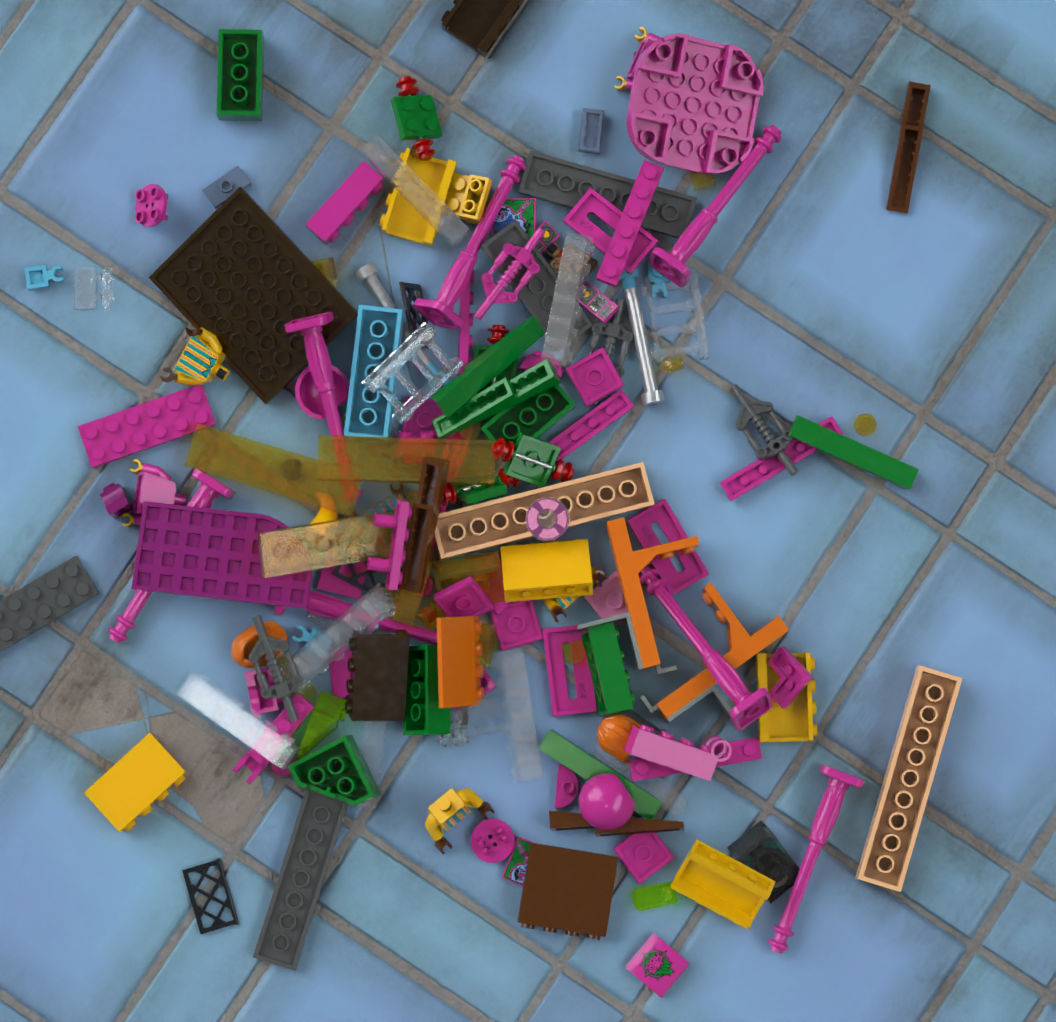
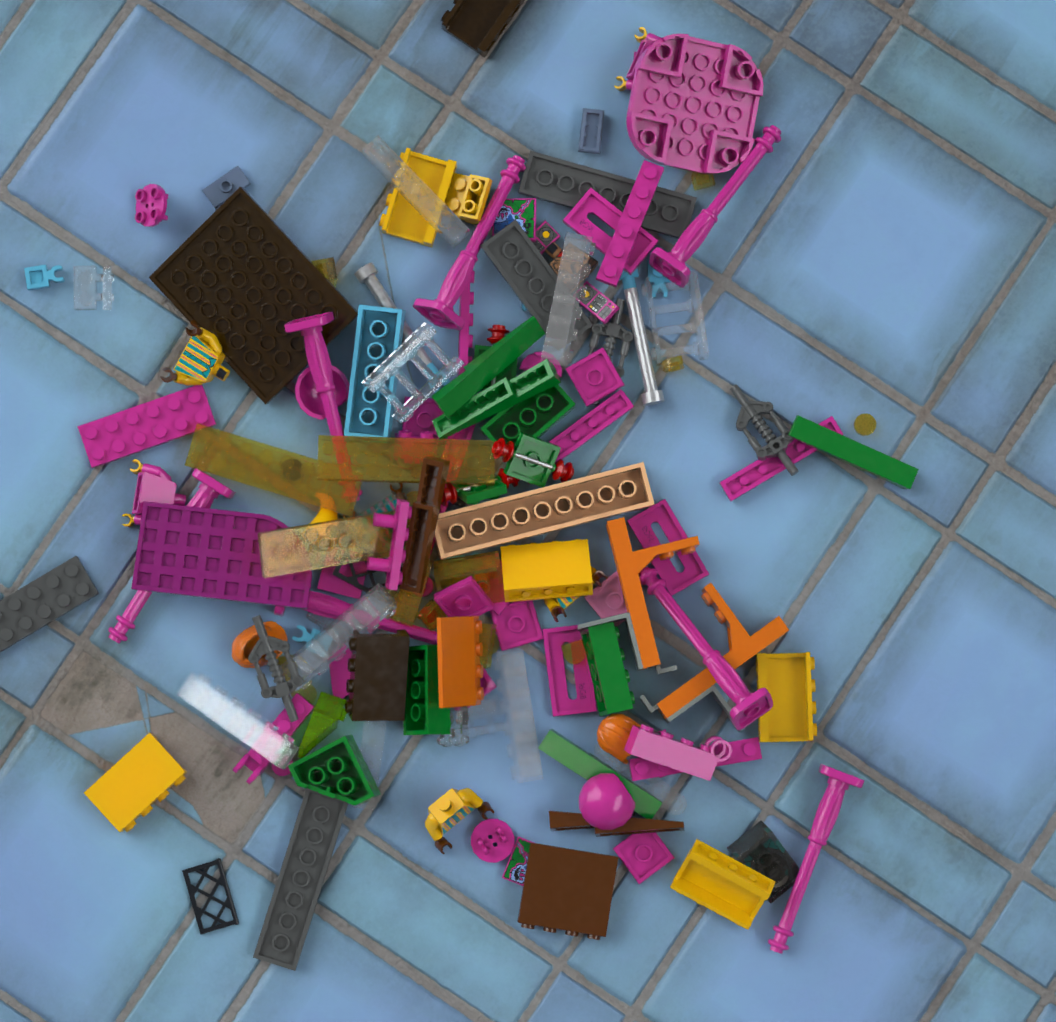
magenta arch [100,483,133,519] -> none
green brick [216,29,264,121] -> none
dark pink cylinder [245,667,283,715] -> none
dark pink brick [305,161,384,245] -> none
green plate [390,76,442,161] -> none
black window [399,282,434,349] -> none
clear yellow tile [459,422,481,441] -> none
dark pink bar [474,228,546,320] -> none
clear tile [525,496,570,541] -> none
dark pink plate [555,764,579,808] -> none
dark pink slope [625,933,690,998] -> none
clear neon green piece [632,881,678,910] -> none
dark pink plate [767,646,813,709] -> none
light nougat brick [855,665,962,892] -> none
reddish brown slope [886,81,931,213] -> none

